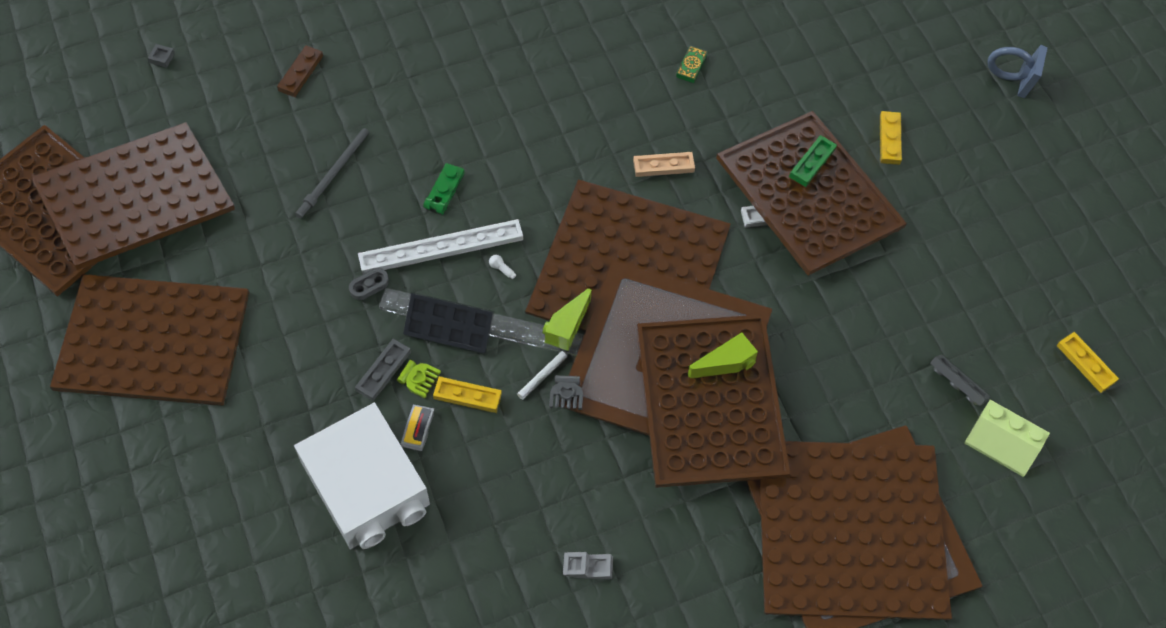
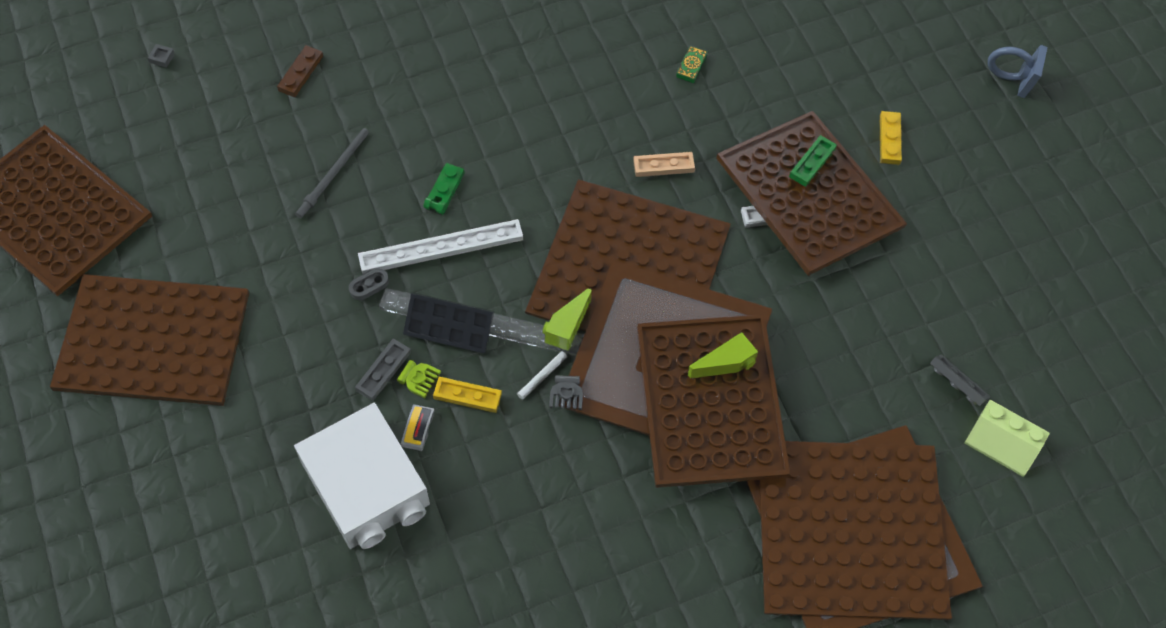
reddish brown plate [31,122,235,270] -> none
white piece [489,255,516,279] -> none
light grey slope [563,552,613,579] -> none
yellow plate [1057,332,1119,393] -> none

